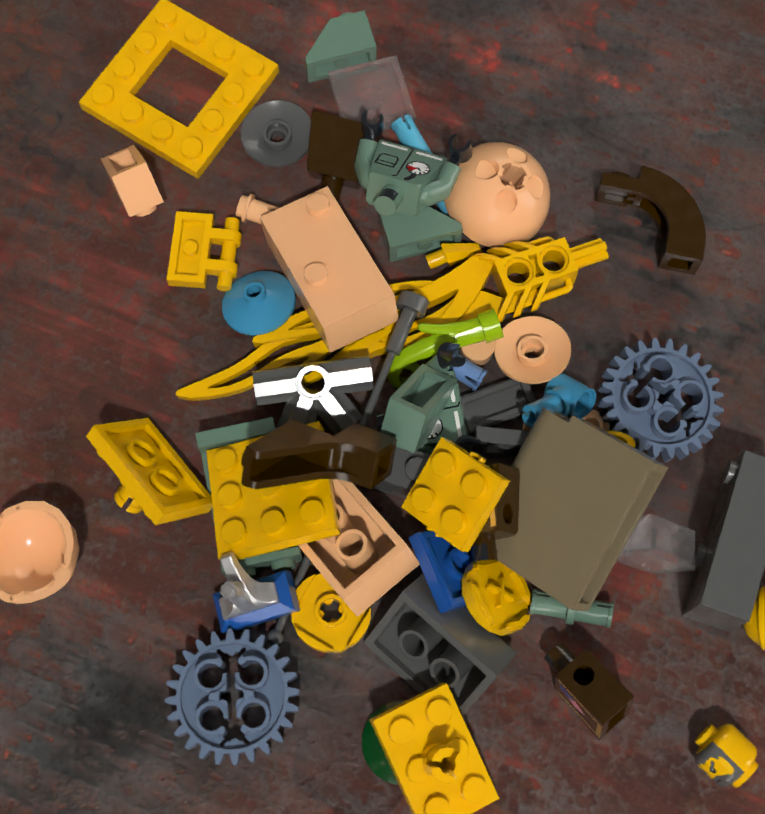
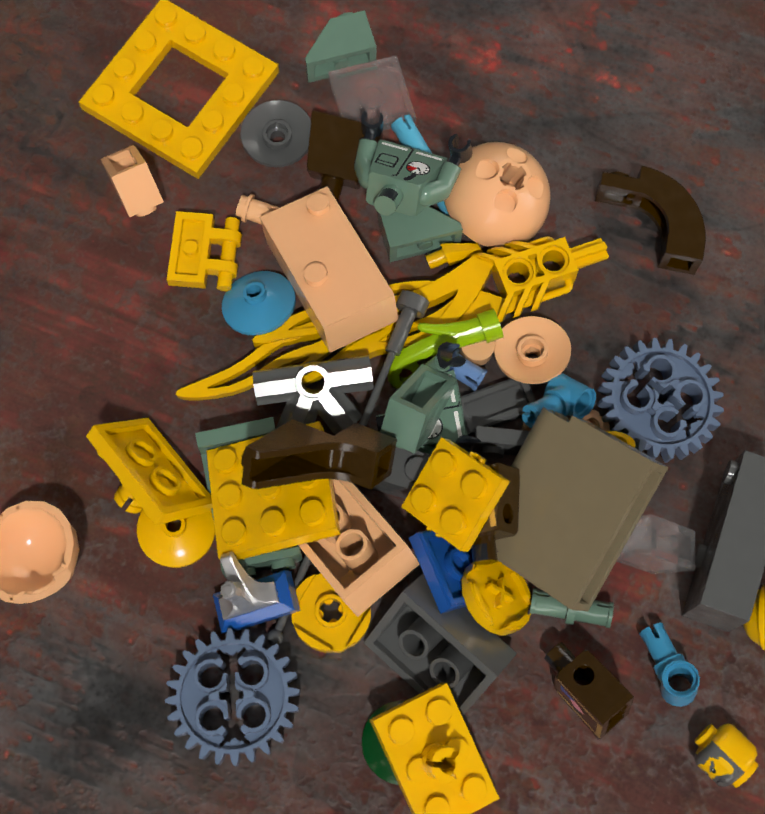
none -> yellow dish [137,510,215,568]
none -> dark azure pin [639,623,700,707]

